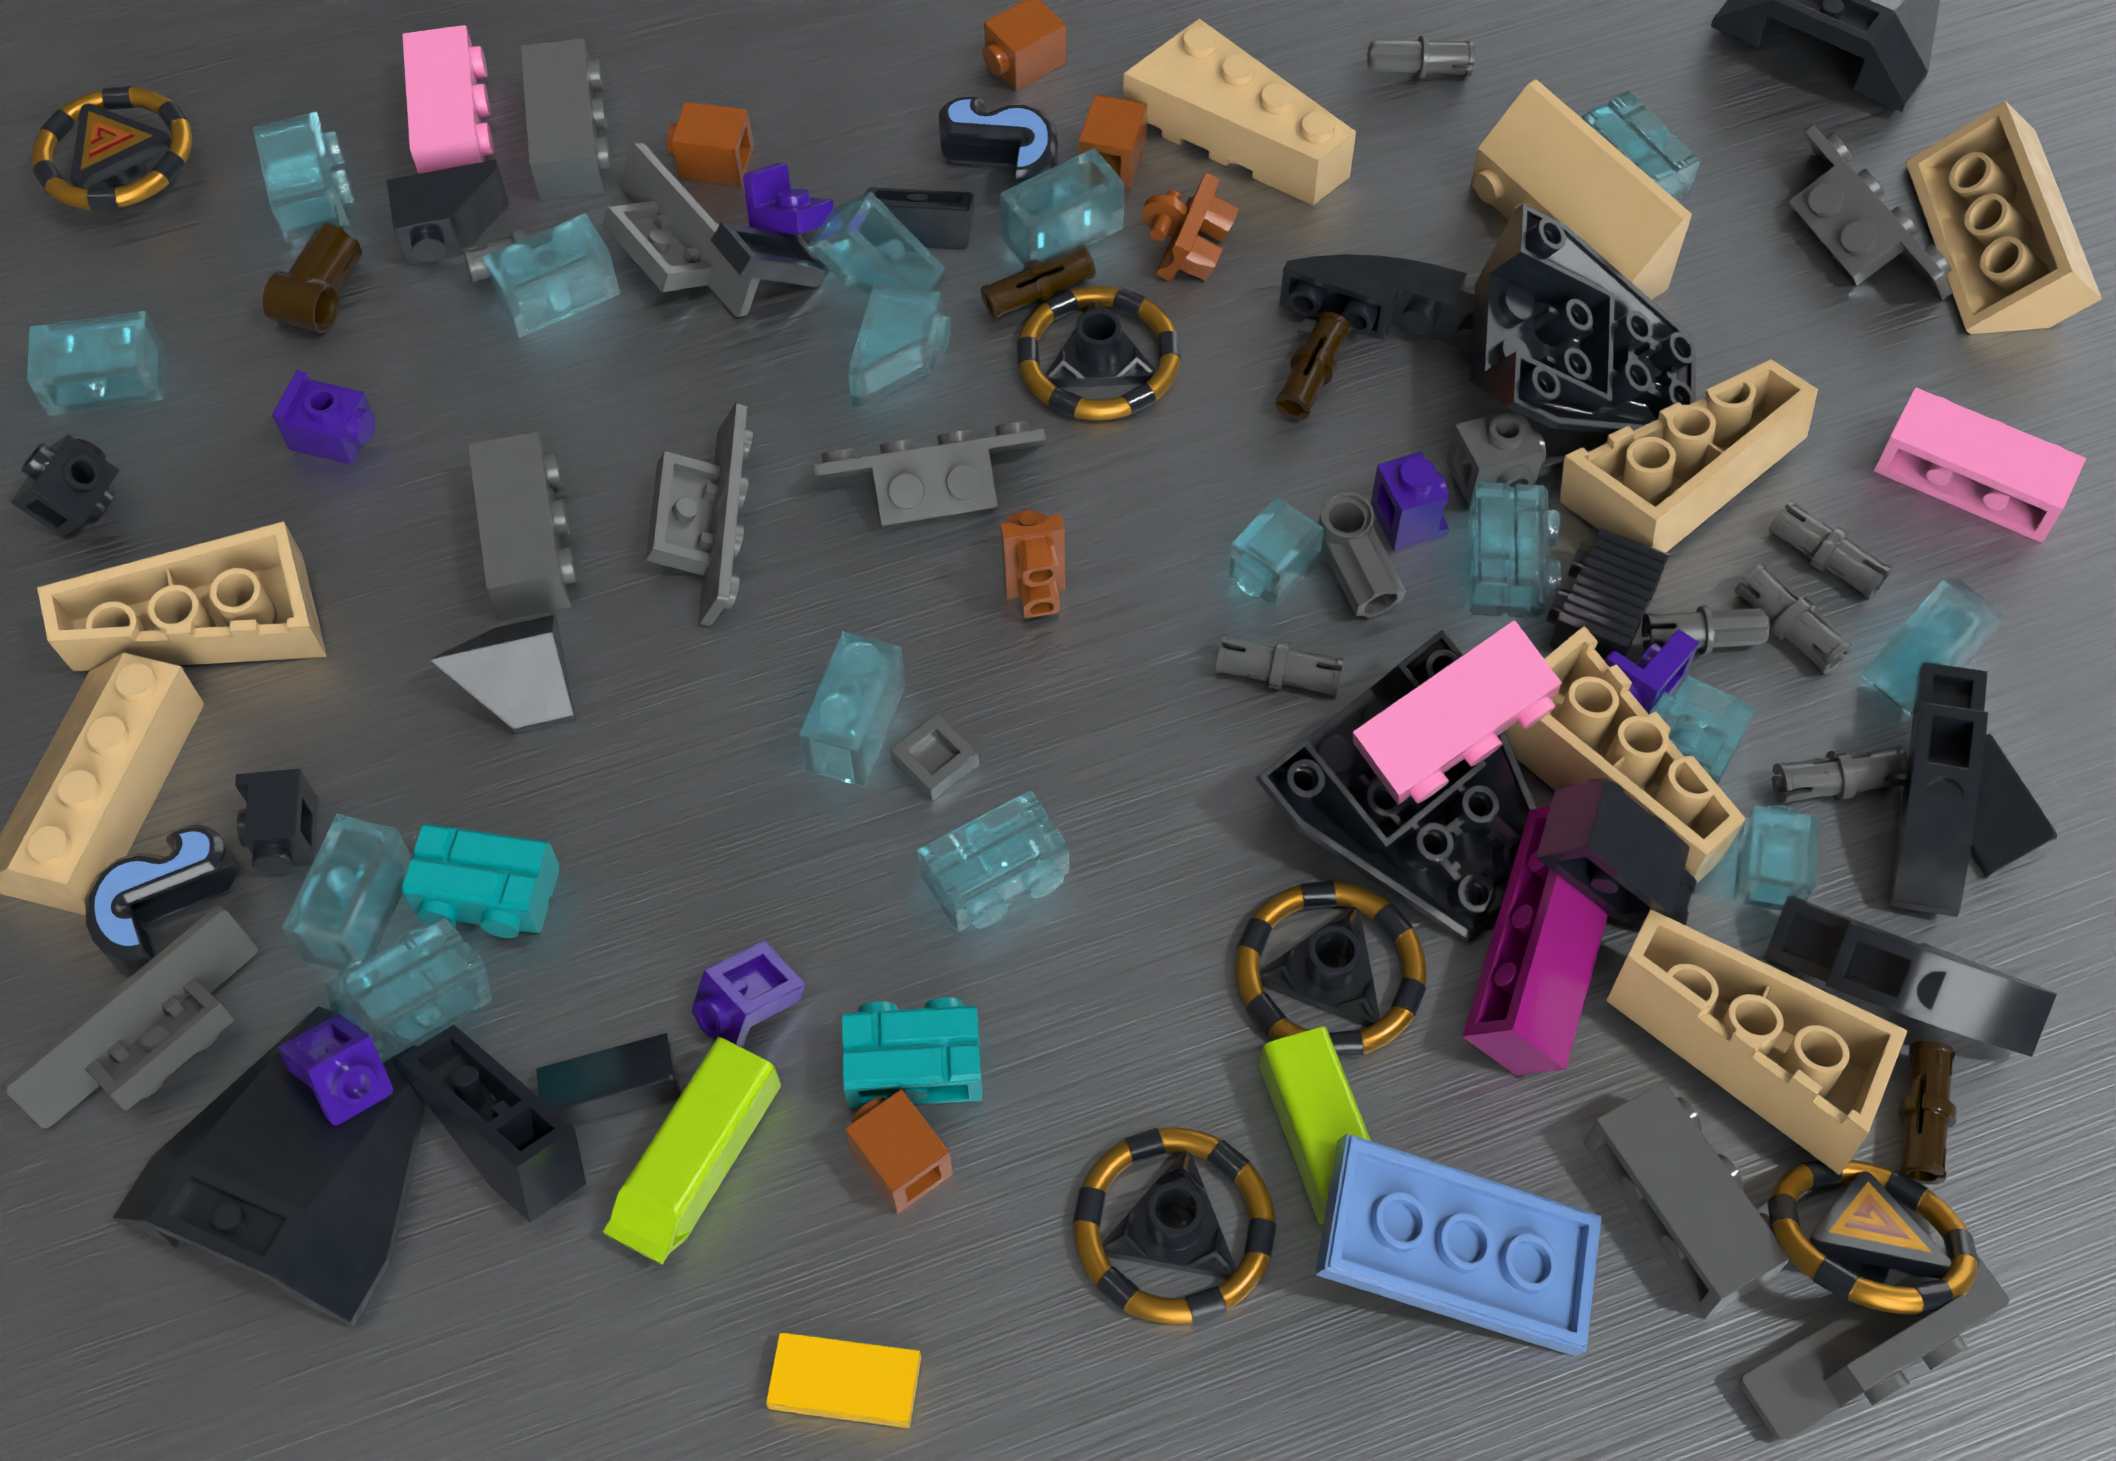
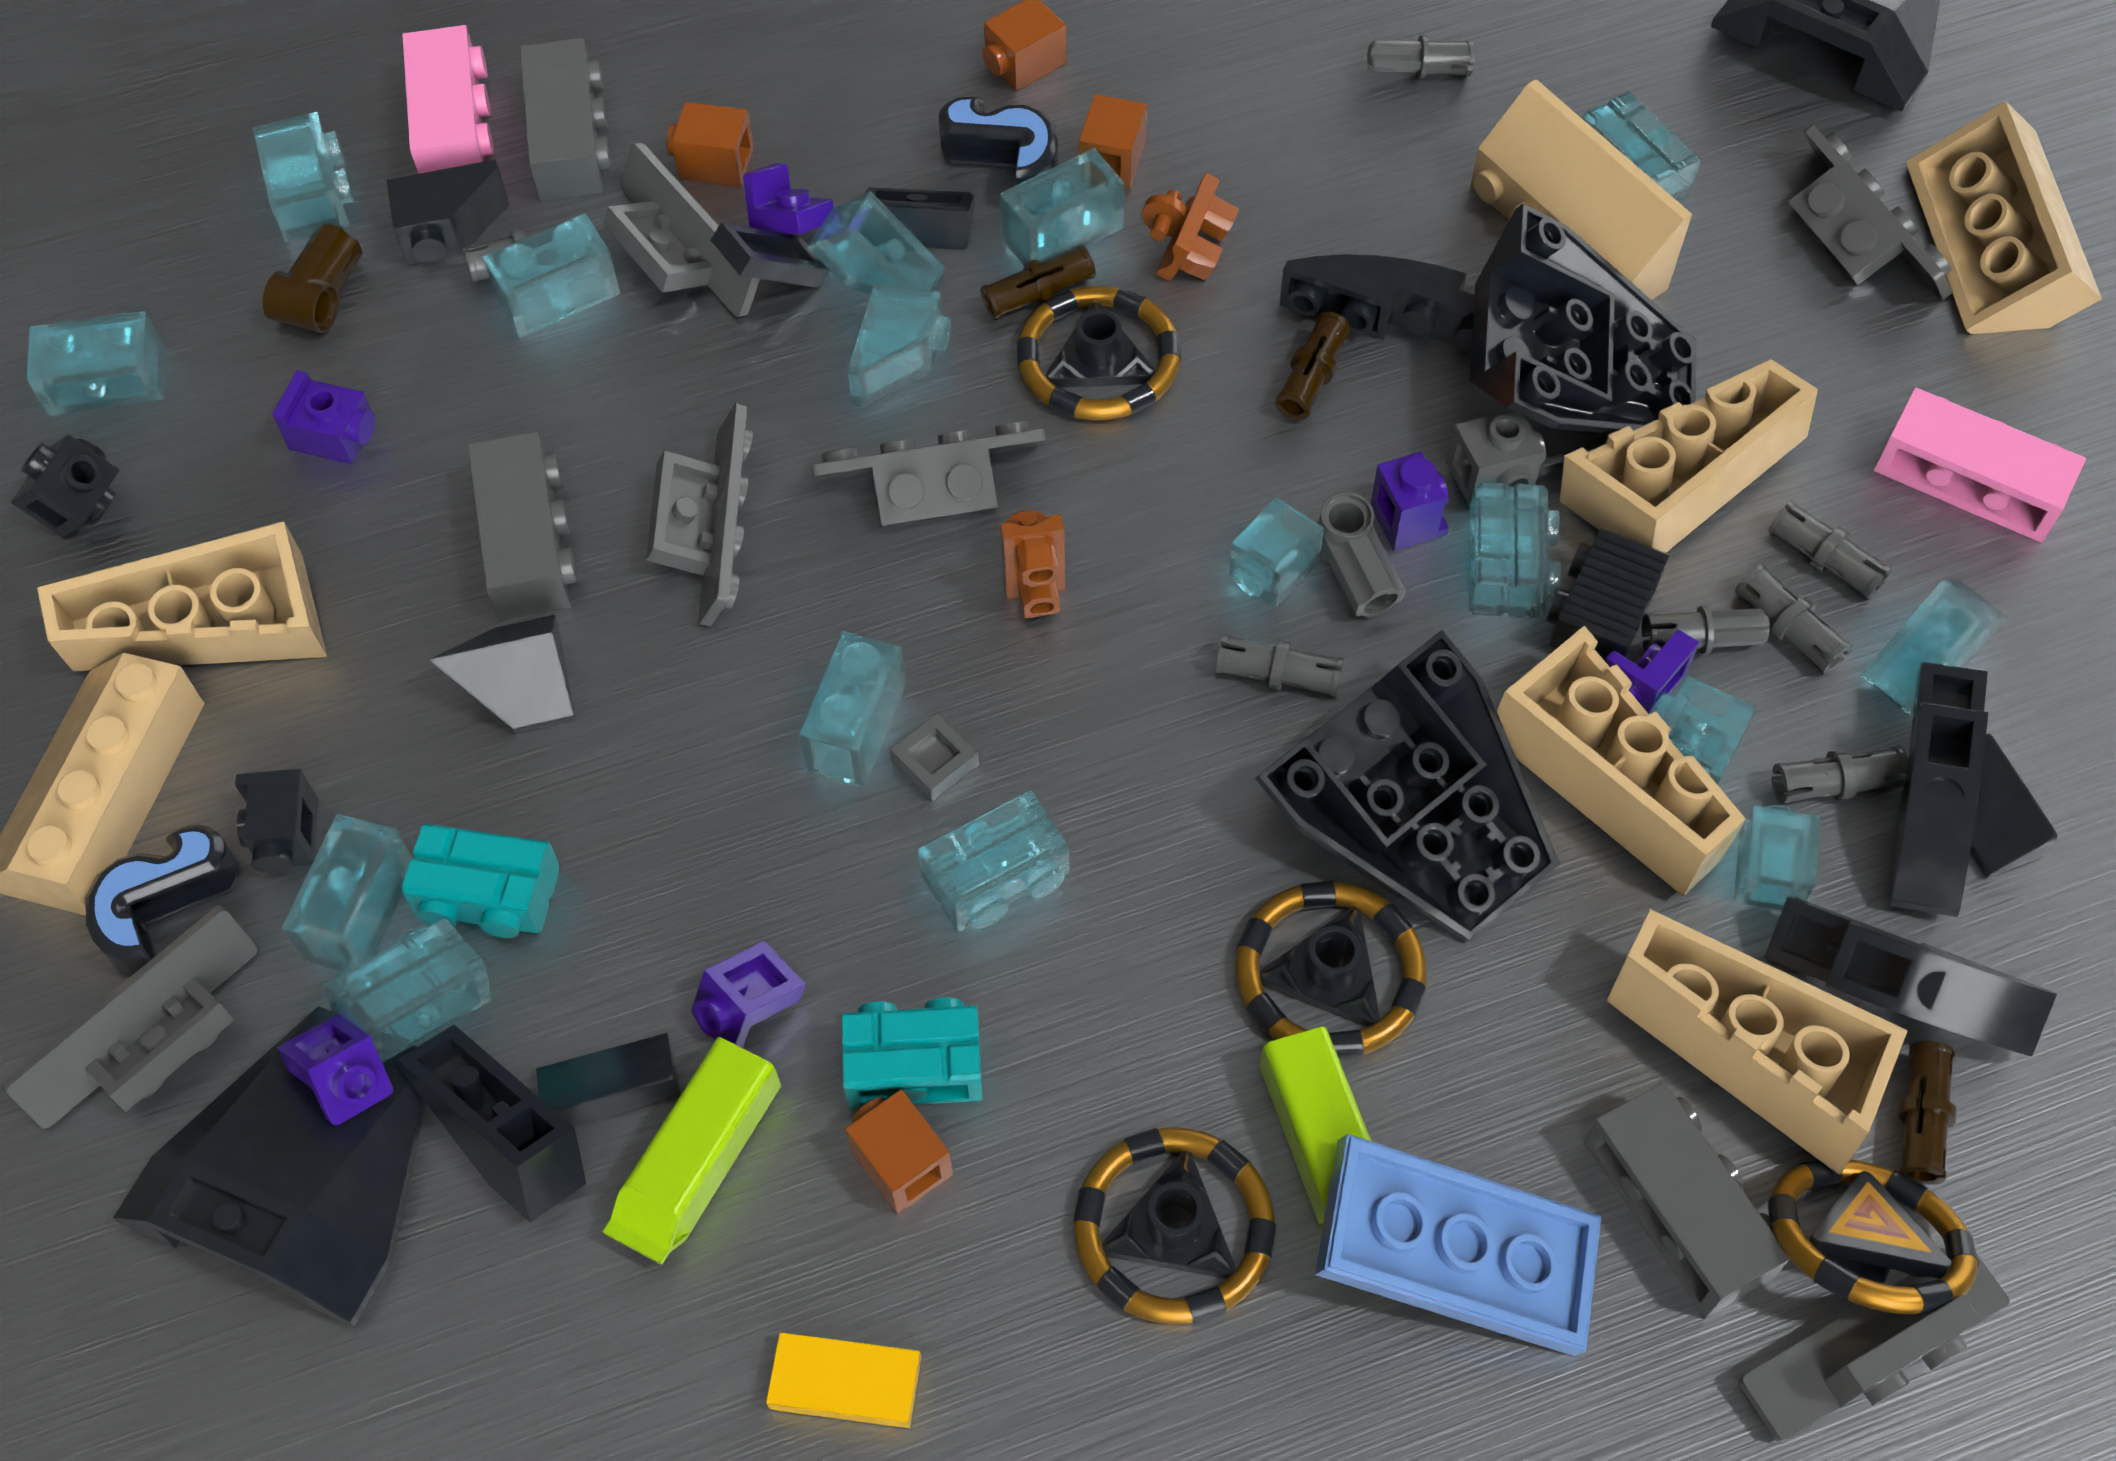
piece [32,86,192,211] -> none
tan wedge [1123,19,1356,206] -> none
bright pink brick [1353,620,1562,805] -> none
magenta brick [1462,805,1608,1075] -> none
black brick [1536,778,1697,925] -> none

